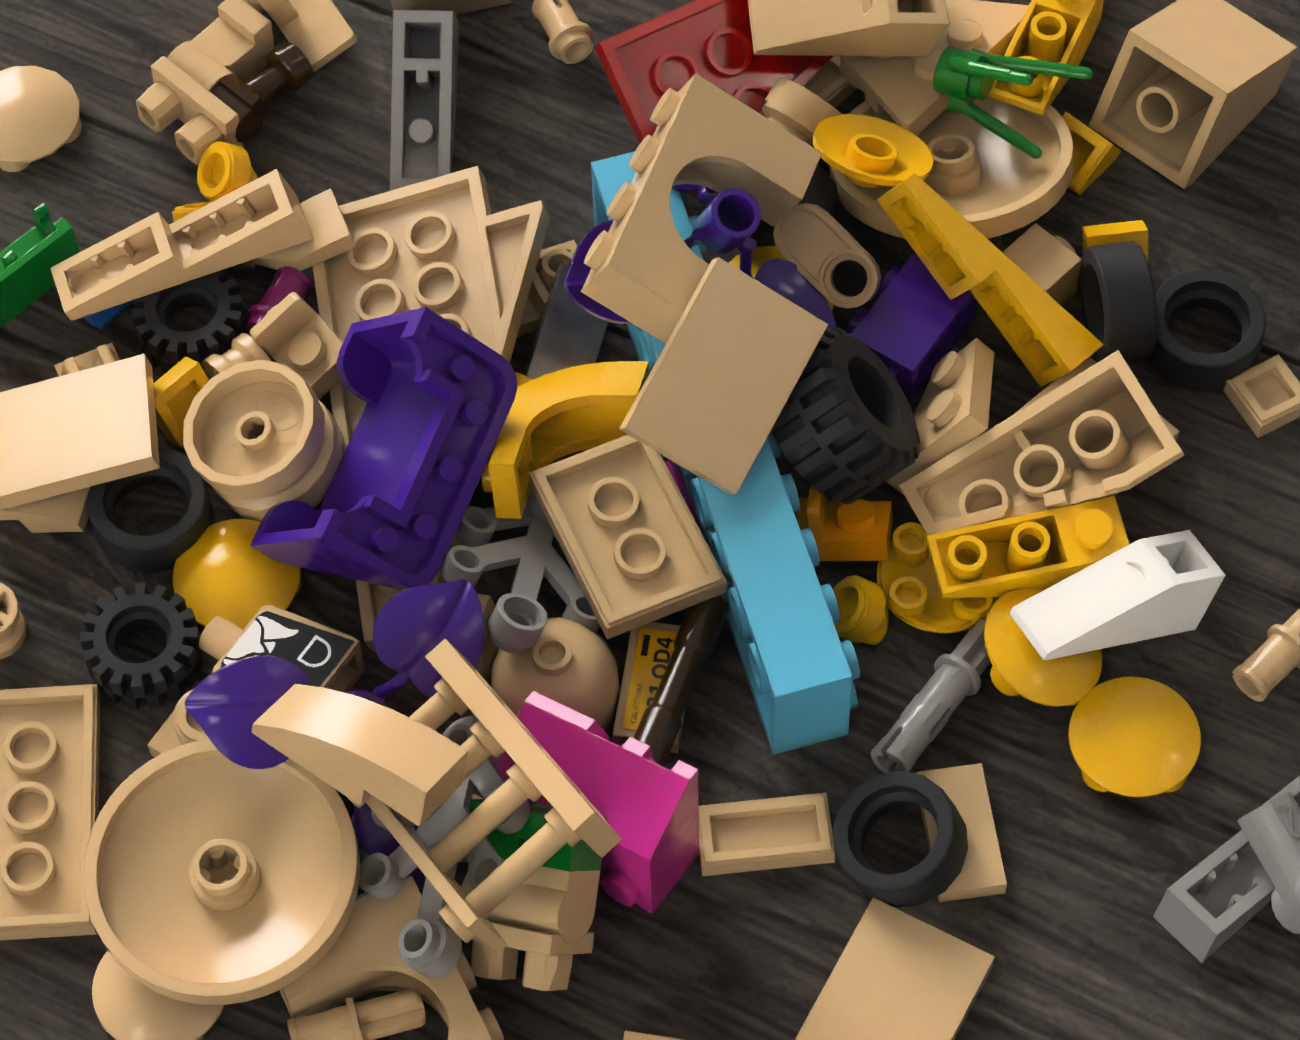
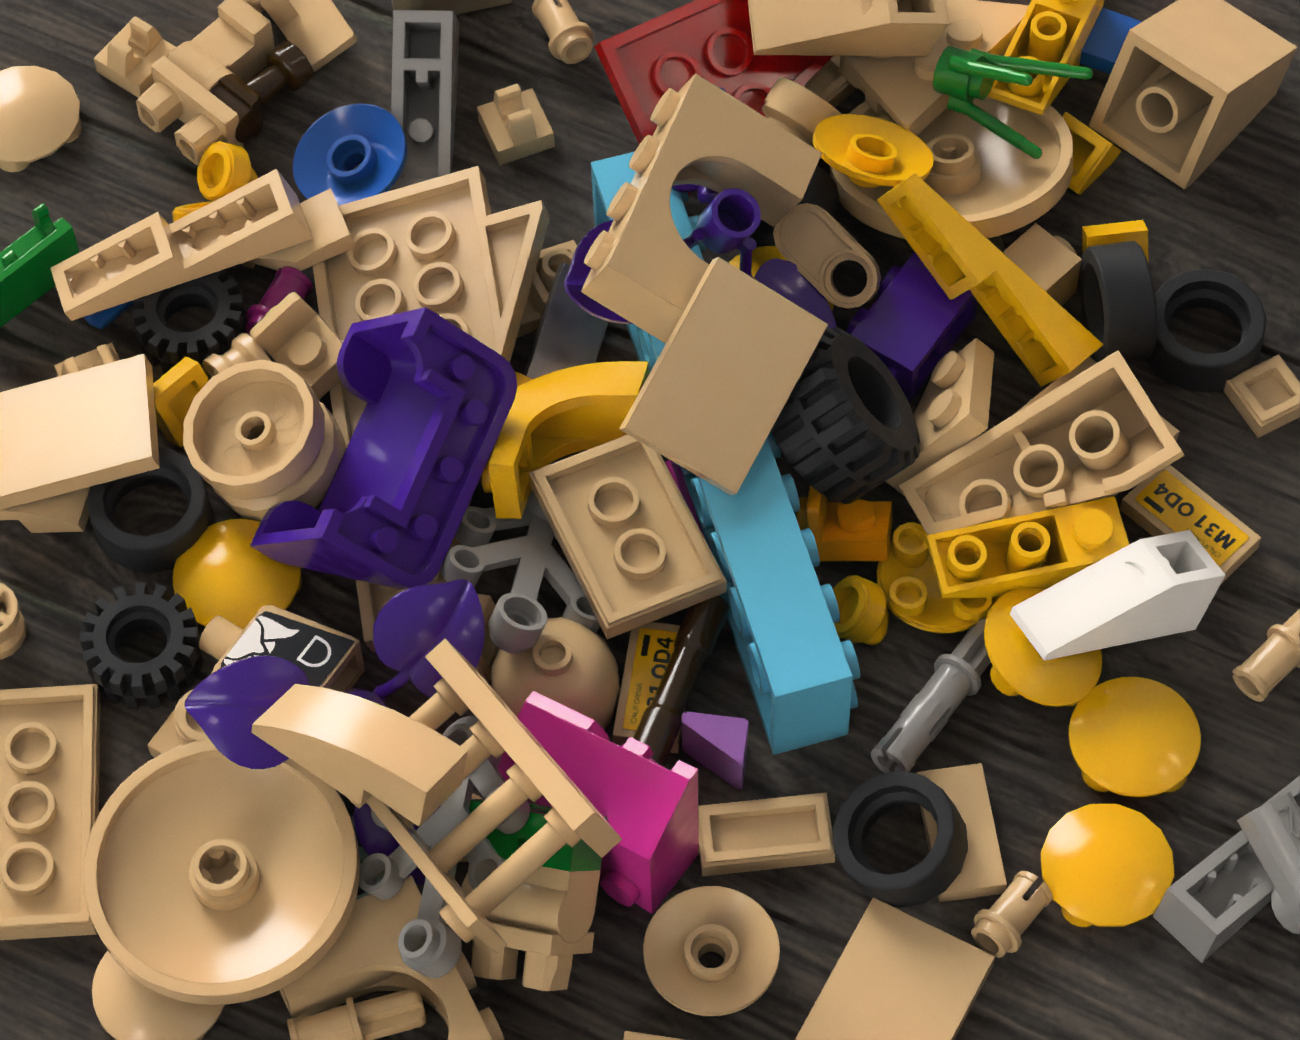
none -> tan tile [94,16,176,98]
none -> blue dish [293,103,407,206]
none -> tan tile [477,83,555,166]
none -> tan dish [643,886,780,1016]
none -> medium lavender slope [681,712,749,790]
none -> tan pin [971,871,1053,958]
none -> yellow dish [1040,804,1174,927]
none -> blue tile [1080,7,1142,74]
none -> tile [1120,465,1261,584]

